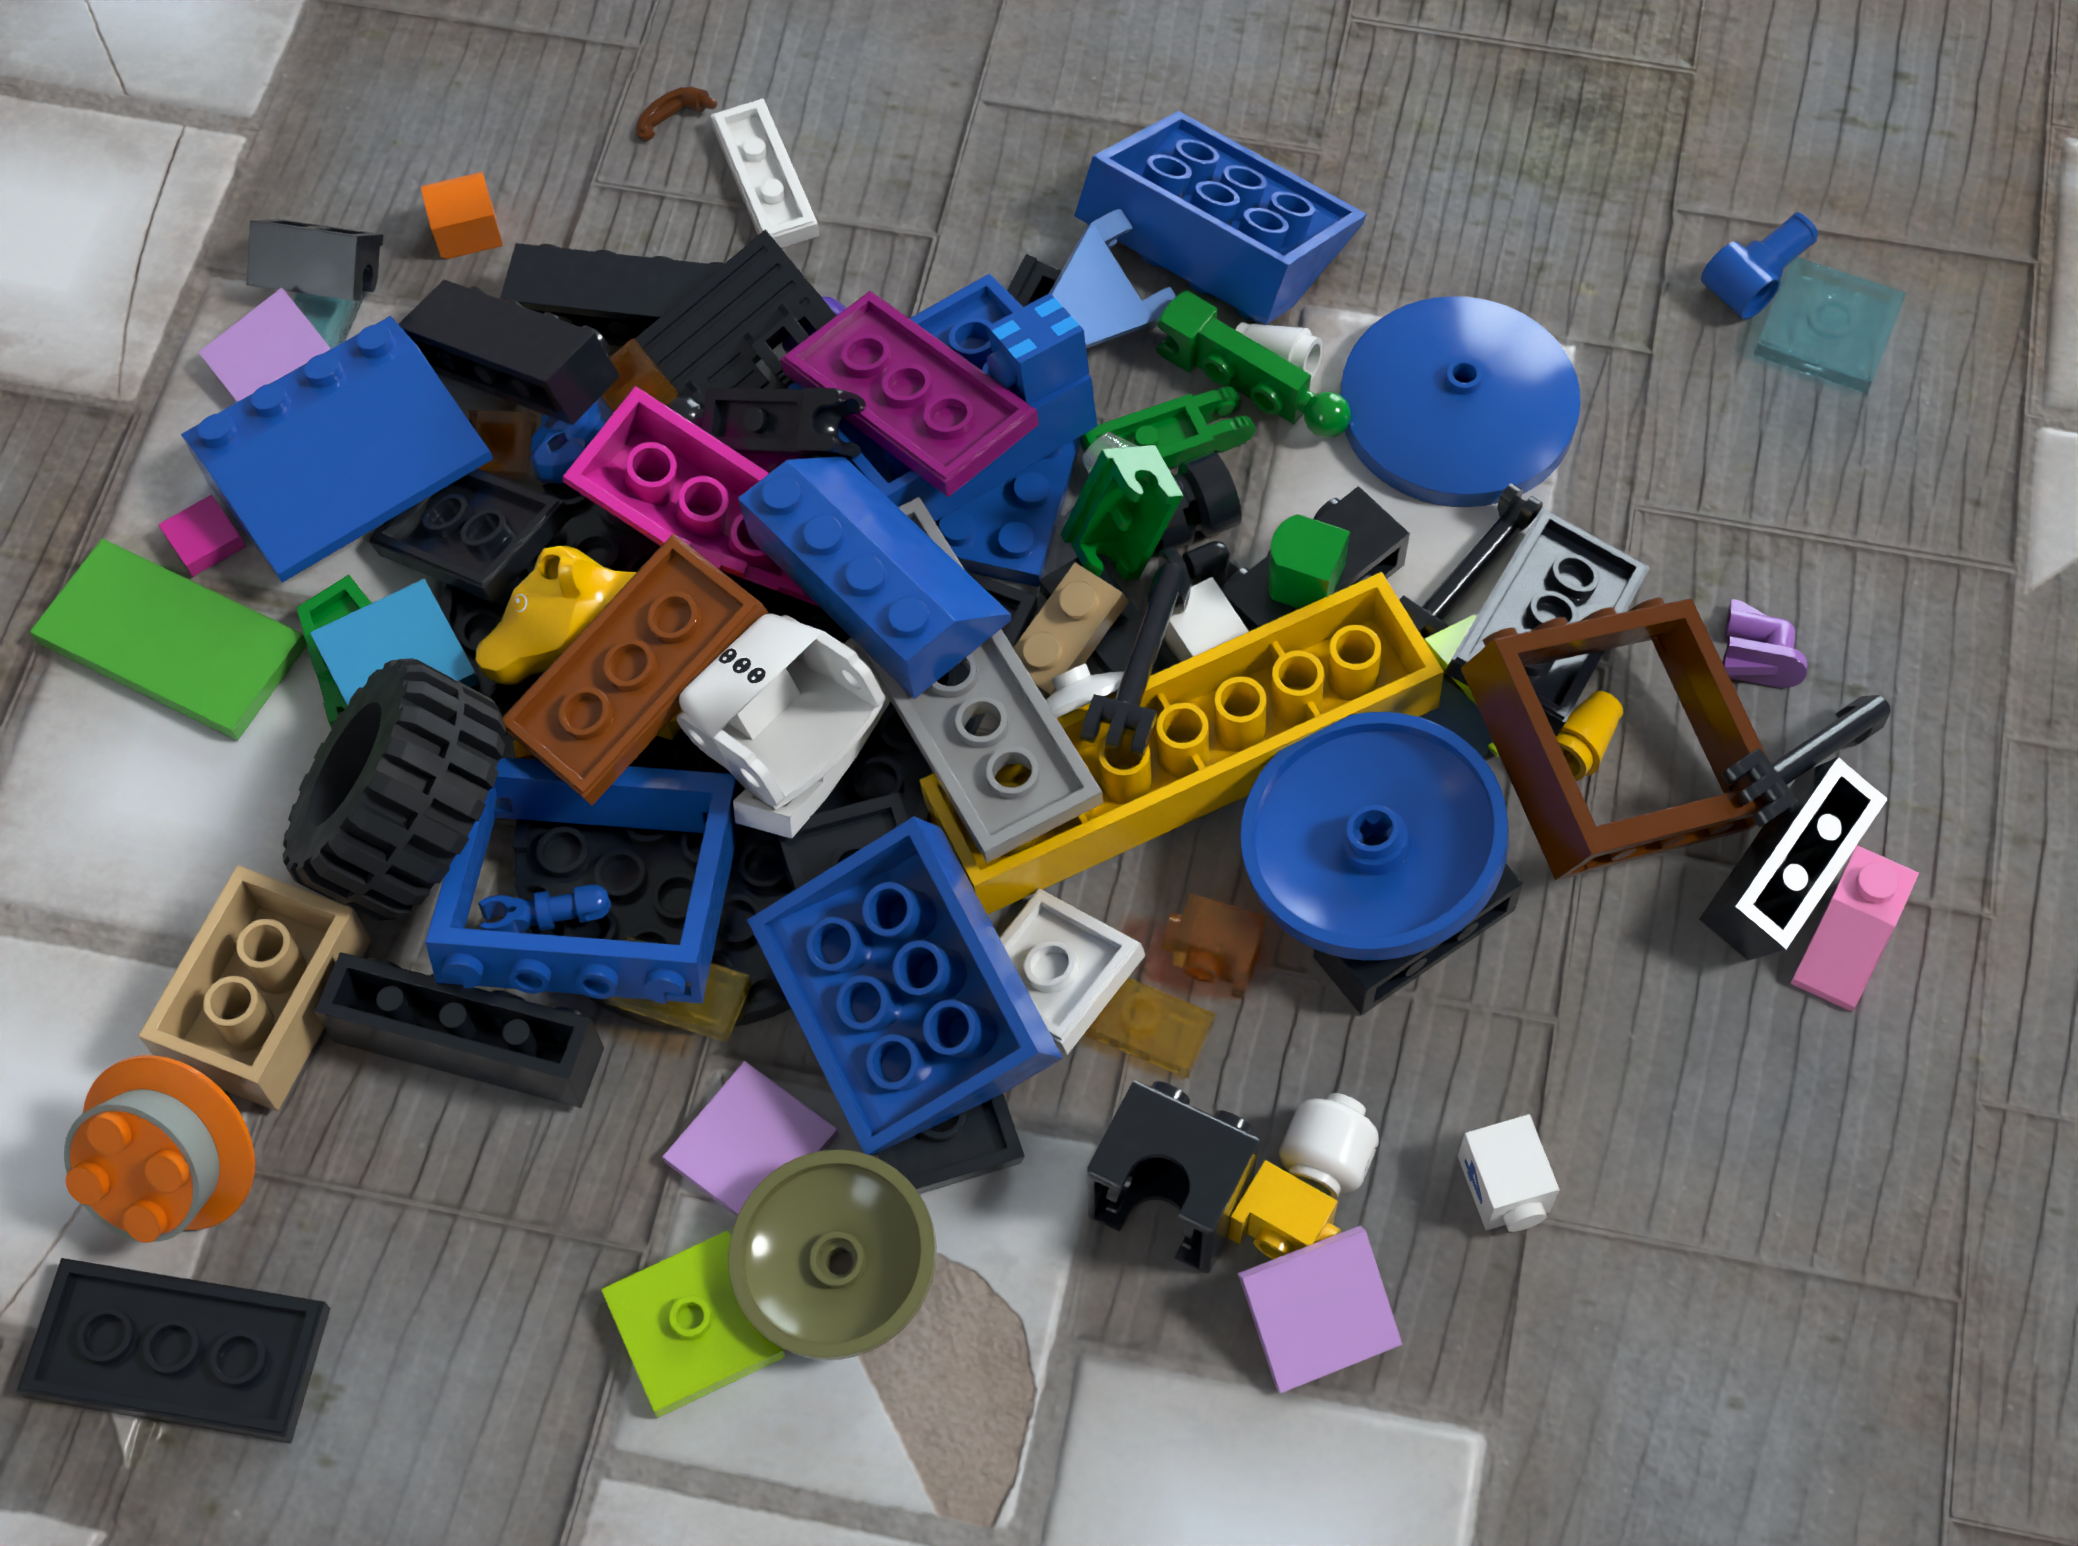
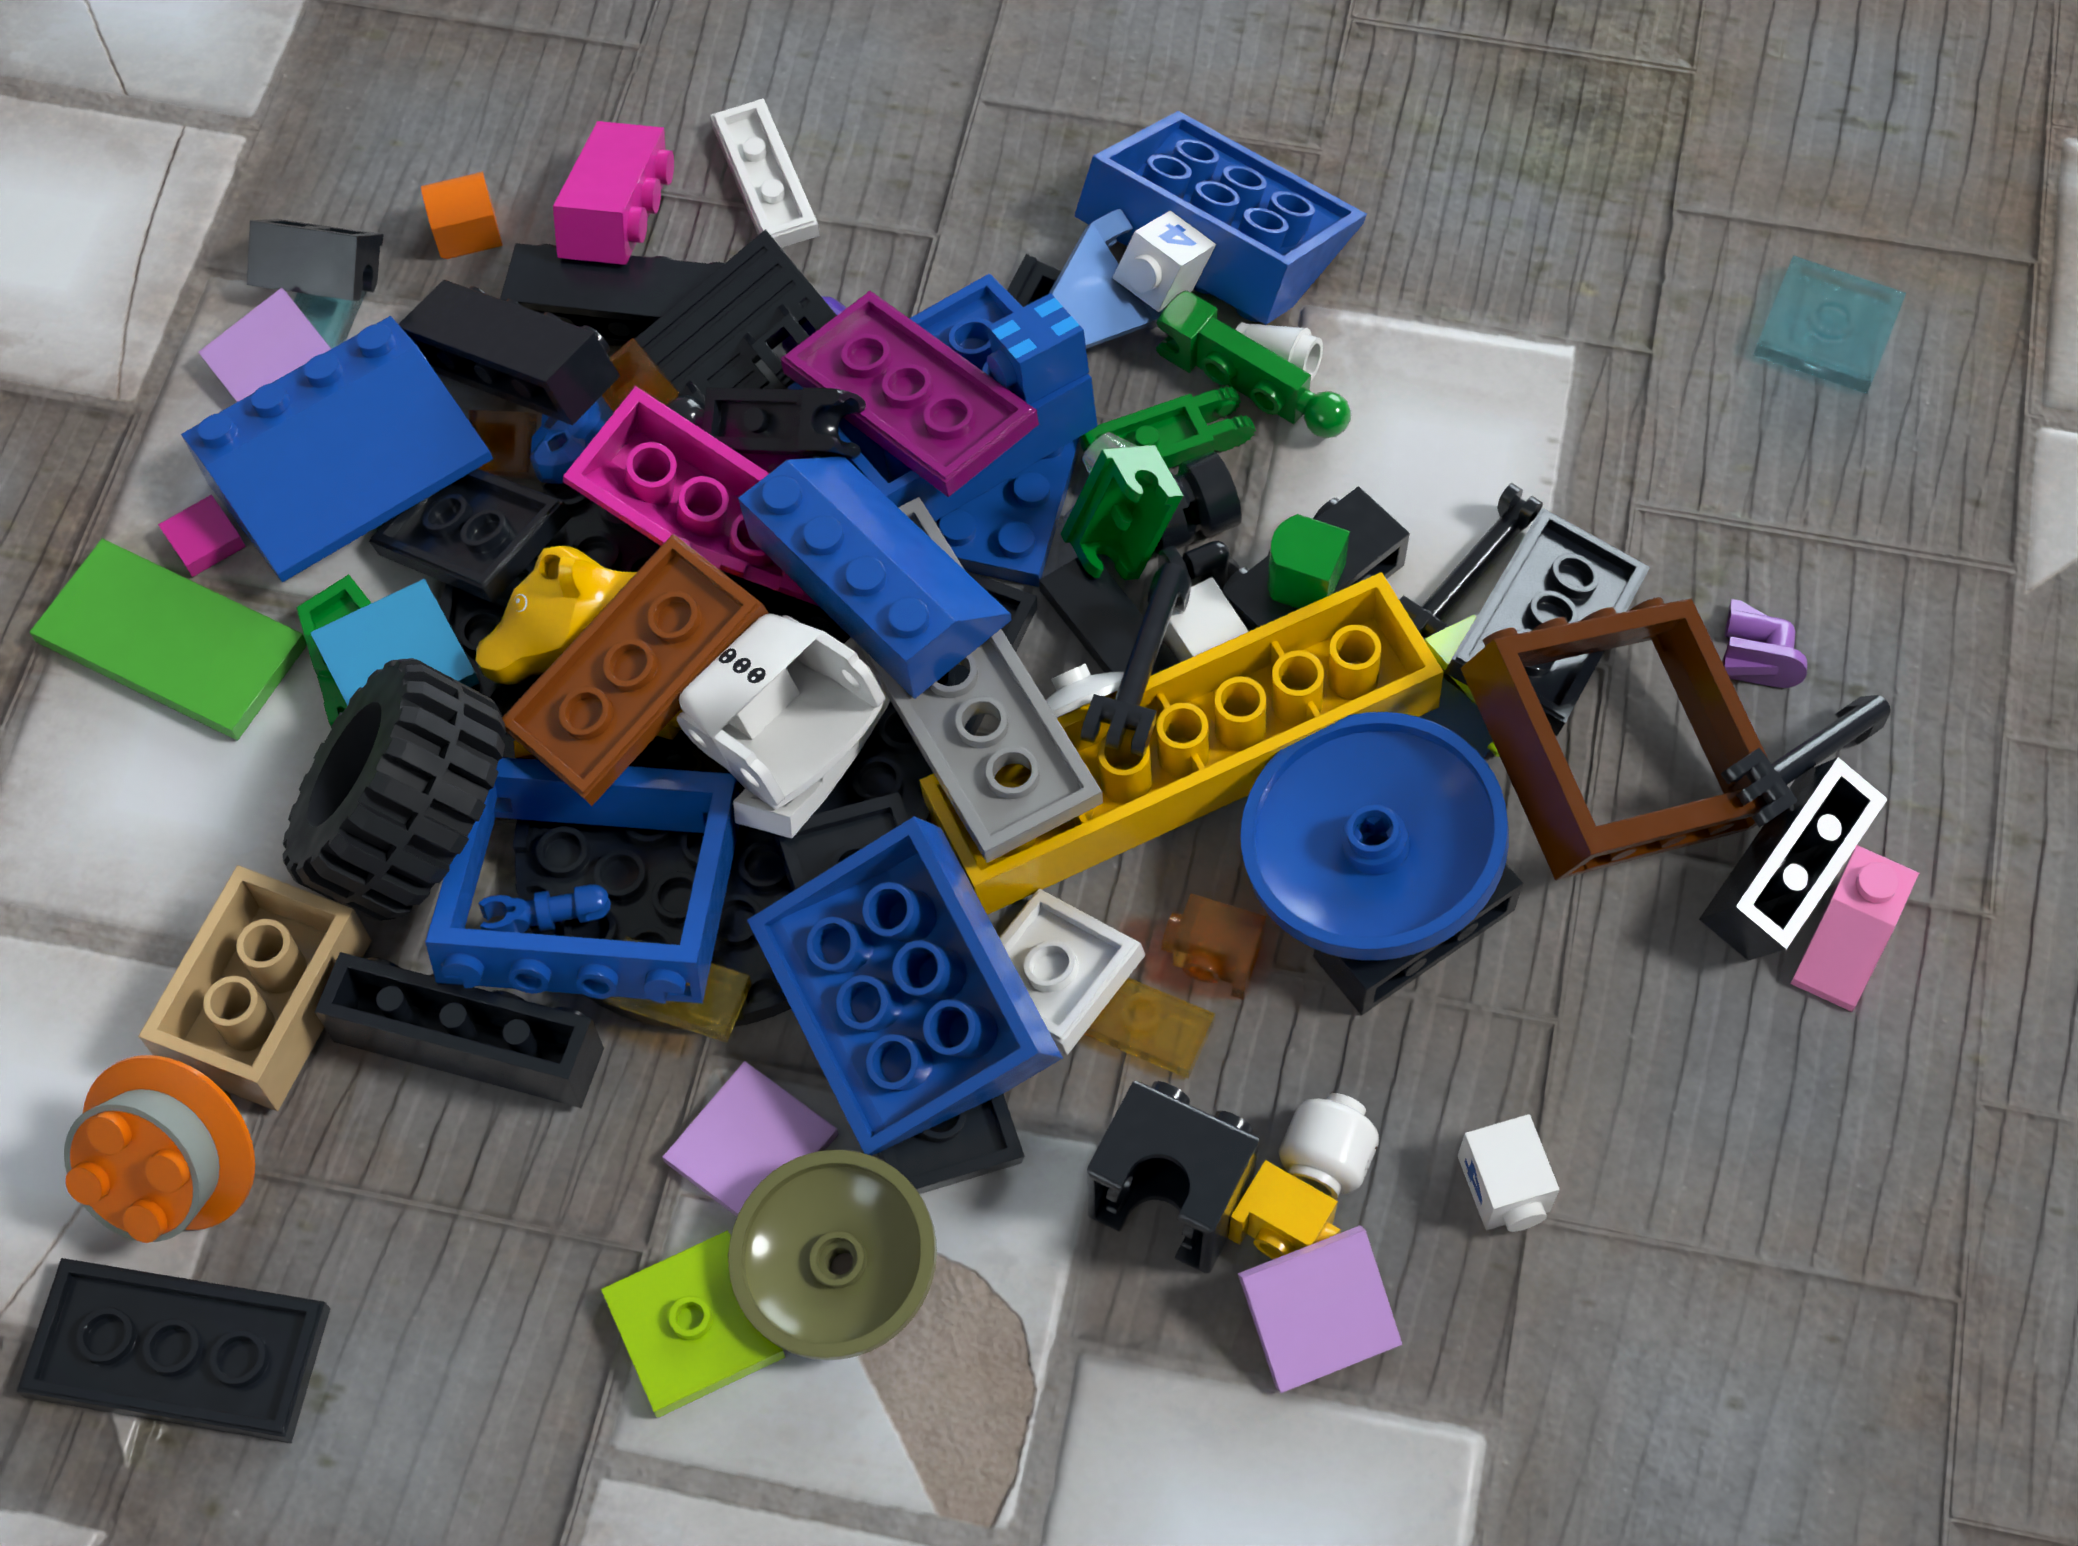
reddish brown piece [635,86,717,141] -> none
tan plate [1013,562,1129,697] -> none
blue dish [1340,296,1581,507] -> none
yellow cone [1555,691,1623,781] -> none
blue pin [1701,212,1818,320] -> none
none -> dark pink brick [553,121,674,265]
none -> white brick [1112,211,1216,312]

